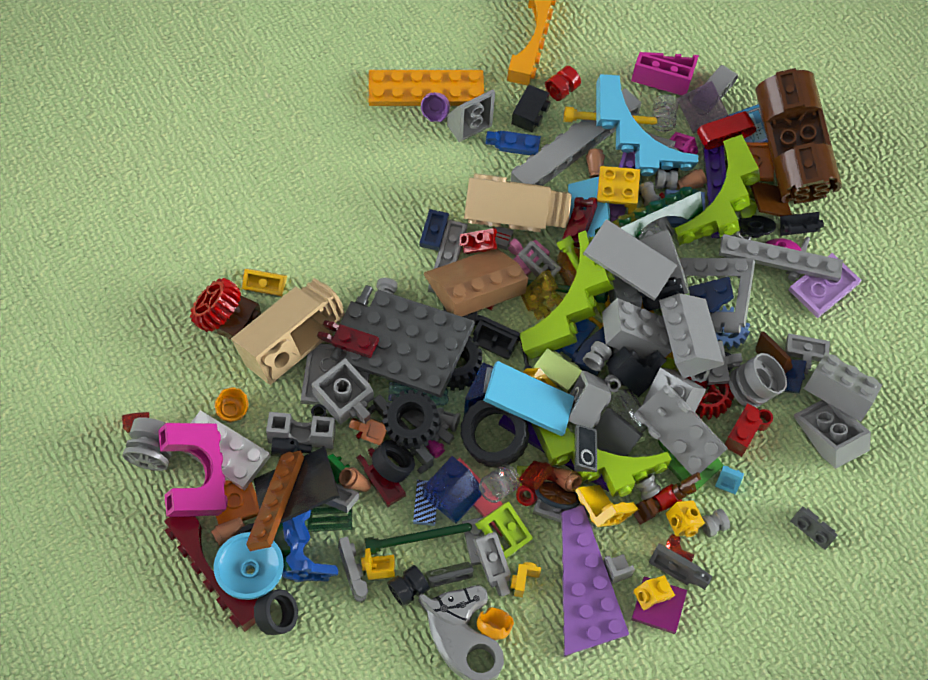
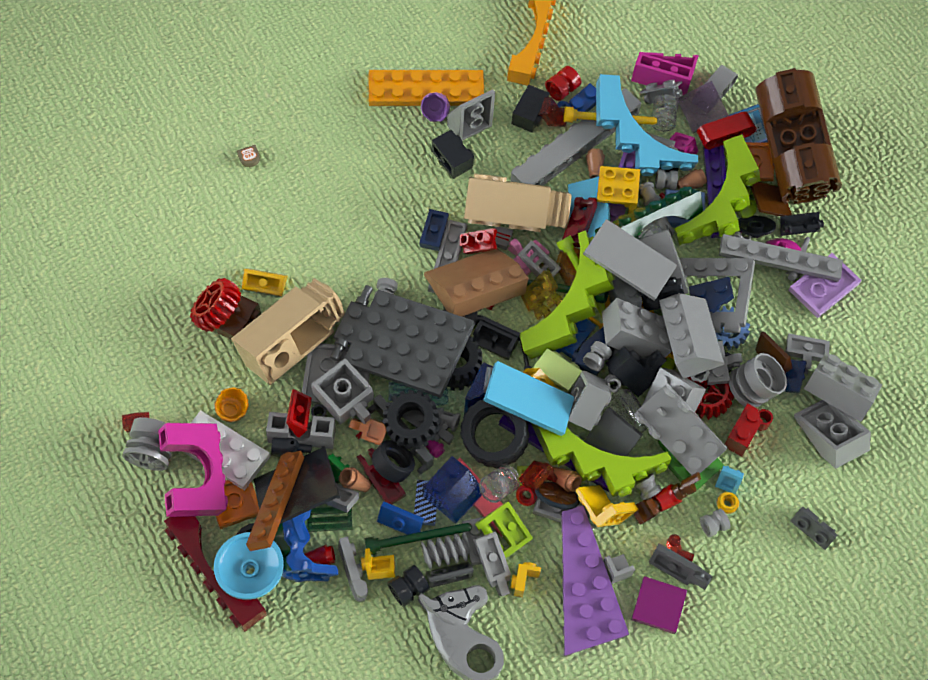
nougat cone [211,517,245,547] -> none
black tyre [254,589,298,635] -> none
dark red hinge [317,320,379,358] -> none
light orange hair [476,607,514,641] -> none
blue hinge [486,131,541,156] -> none
slope [575,425,597,472] -> none
yellow bracket [634,575,675,610] -> none
yellow brick [665,501,705,537] -> none
none -> dark tan tile [237,145,260,167]
none -> red slope [286,389,312,438]
none -> red cone [304,544,336,565]
none -> blue plate [377,502,425,534]
none -> light grey piece [421,532,470,569]
none -> black brick [431,130,474,179]
none -> clear red bracket [540,97,567,127]
none -> blue hinge [556,83,596,121]
none -> light grey hinge [640,80,682,104]
none -> yellow plate [717,492,739,514]

